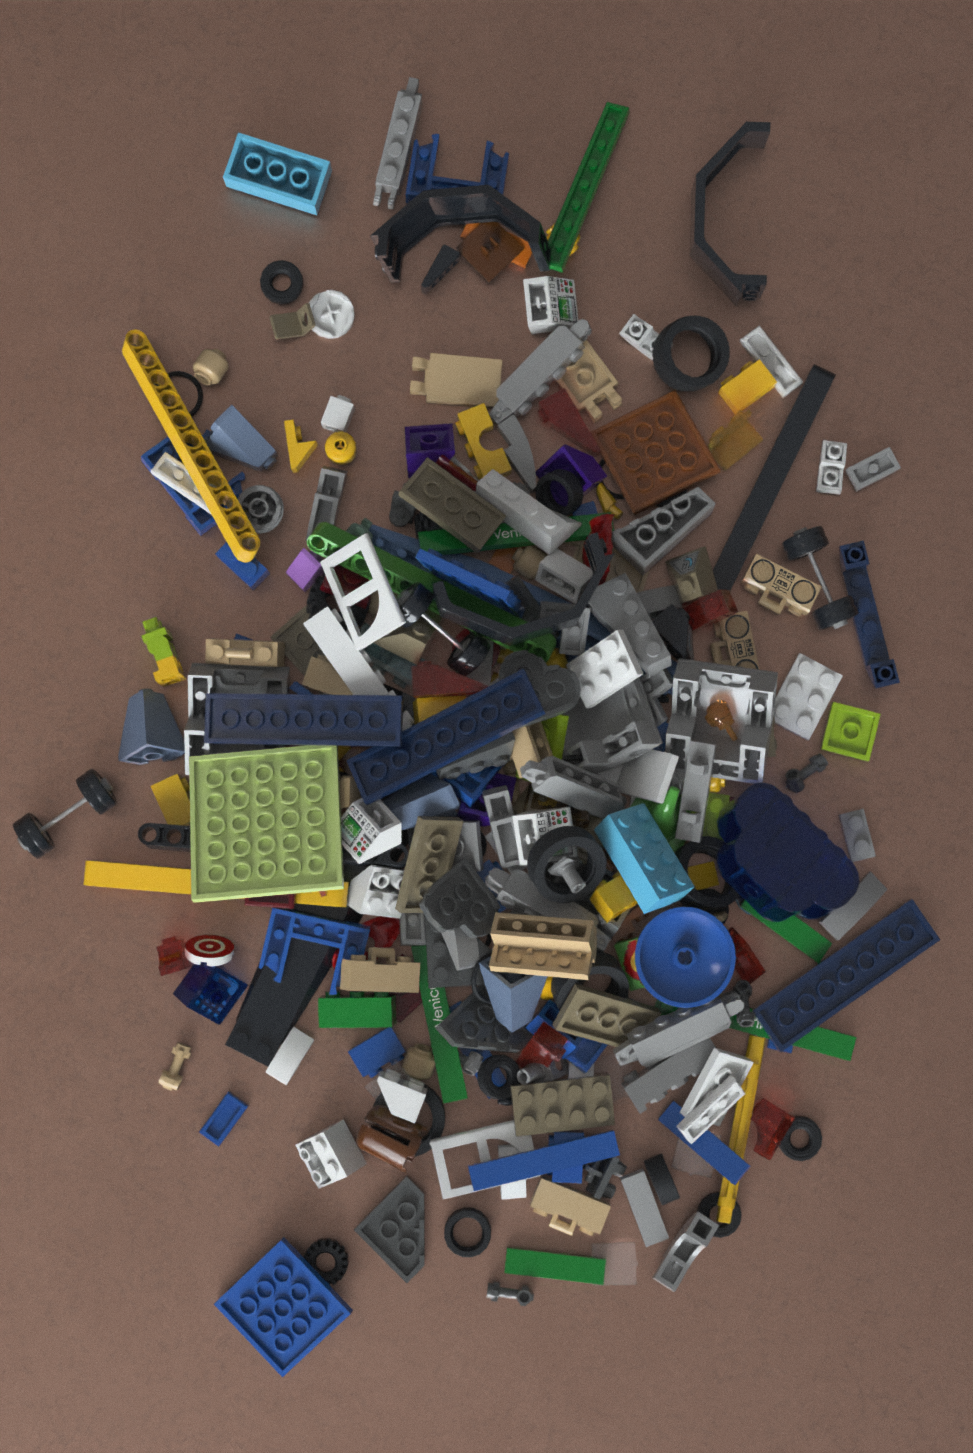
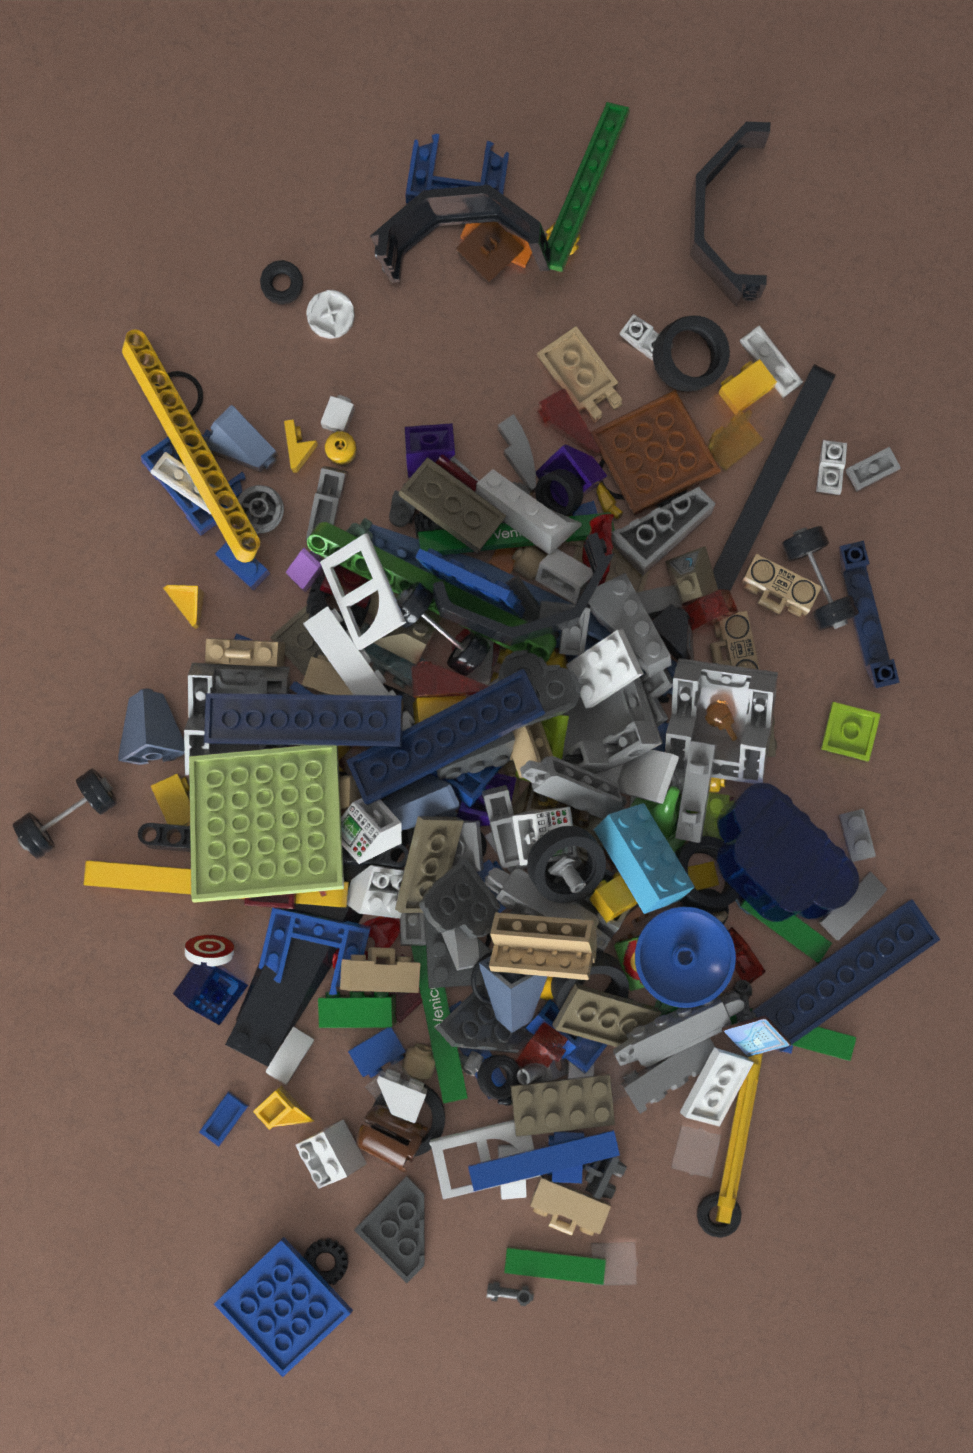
hips [141,617,186,687] -> none
clear red arch [156,936,192,976] -> none
tan bar [159,1042,191,1091] -> none
tan head [193,349,229,386] -> none
medium azure brick [223,132,332,215] -> none
dark tan bracket [269,303,316,339] -> none
light grey hinge [373,77,422,210] -> none
tan tile [410,353,502,409] -> none
black slope [421,244,461,294] -> none
black tyre [444,1207,491,1257] -> none
yellow arch [455,403,512,480] -> none
light grey hinge [489,318,592,425] -> none
white slope [523,276,579,334] -> none
light grey tile [620,1169,669,1247] -> none
black tyre [644,1154,680,1205] -> none
light grey arch [652,1212,719,1292] -> none
blue tile [658,1101,751,1185] -> none
white tile [677,1075,745,1144] -> none
clear red arch [750,1098,795,1160] -> none
white plate [774,653,843,741] -> none
black tyre [777,1116,822,1161] -> none
dark grey bar [785,753,828,793] -> none
none -> yellow slope [163,585,204,629]
none -> yellow slope [253,1085,314,1130]
none -> piece [722,1015,791,1057]

